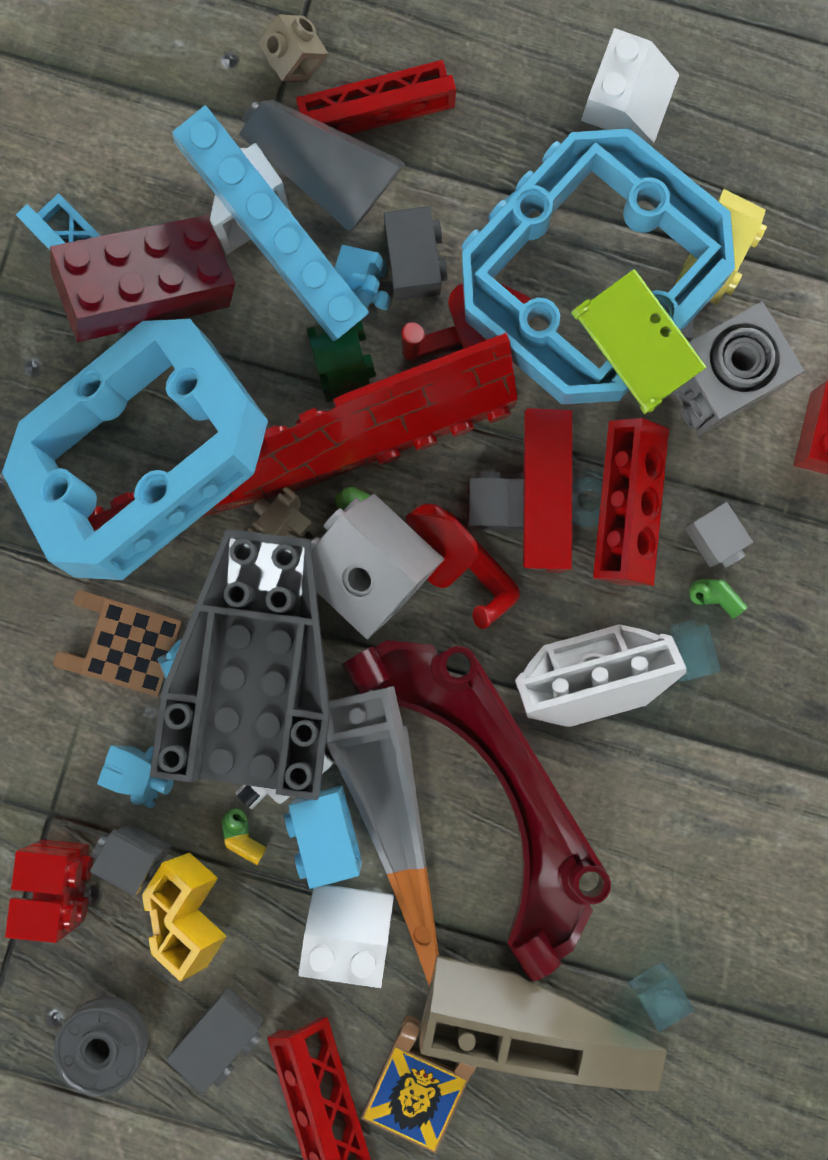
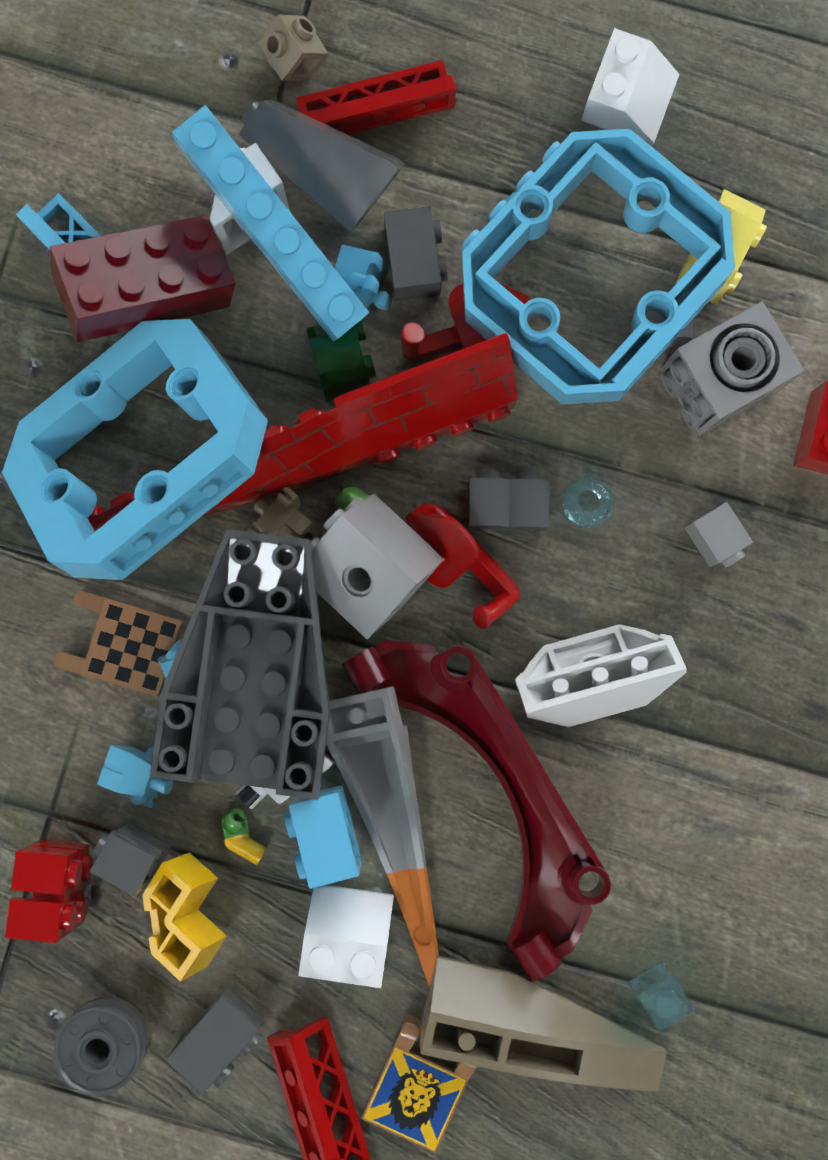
red panel [523,408,572,573] -> none
lime door [571,269,707,415] -> none
red brick [593,418,669,586] -> none
clear light blue brick [666,620,721,682] -> none
bright green arm [689,579,748,619] -> none

